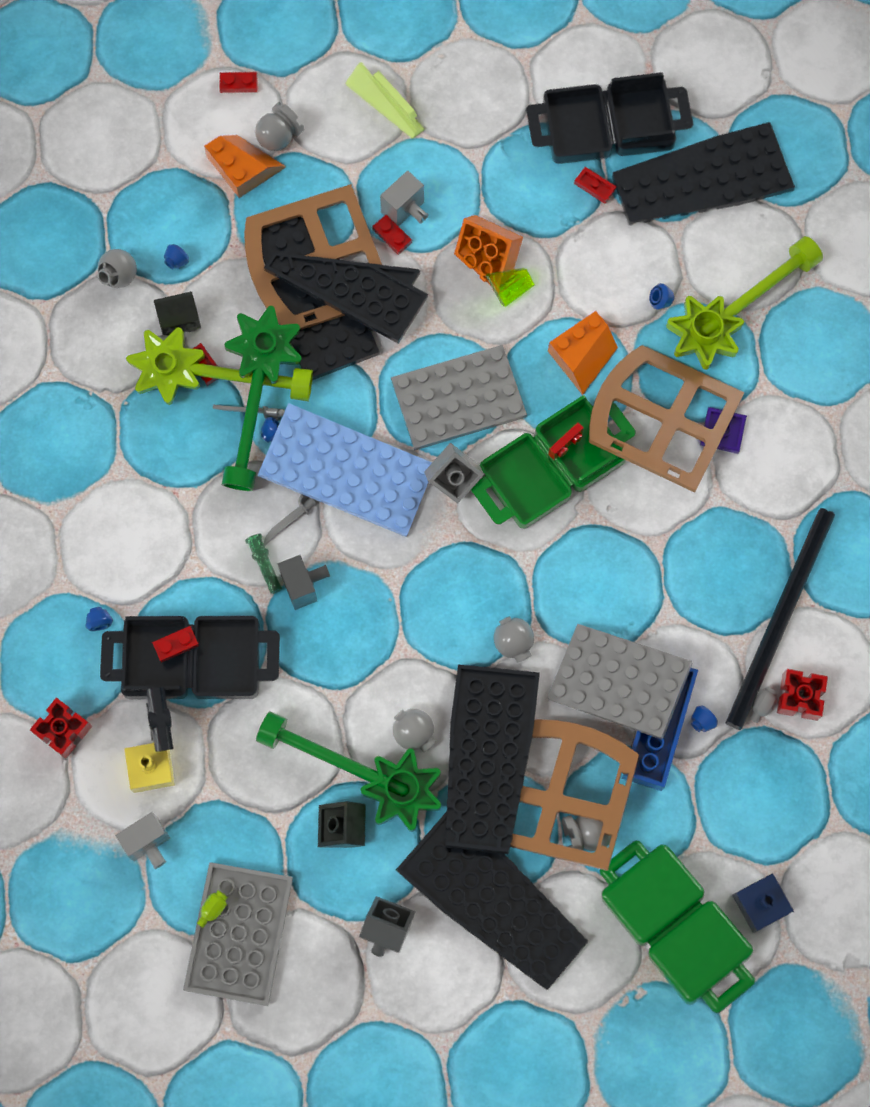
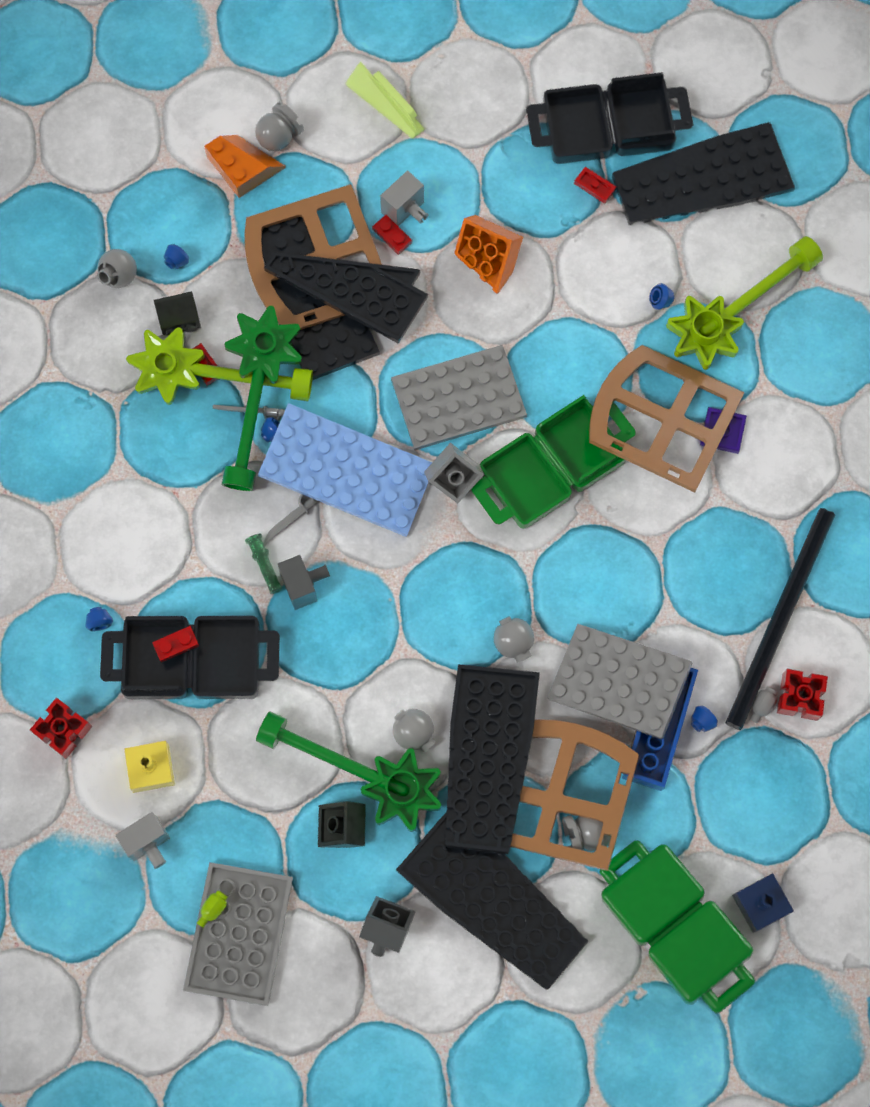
black piece [146,687,173,752] -> none
red plate [220,72,258,93] -> none
clear neon green wing [486,268,535,307] -> none
orange wedge [548,311,618,395] -> none
red plate [548,423,584,460] -> none

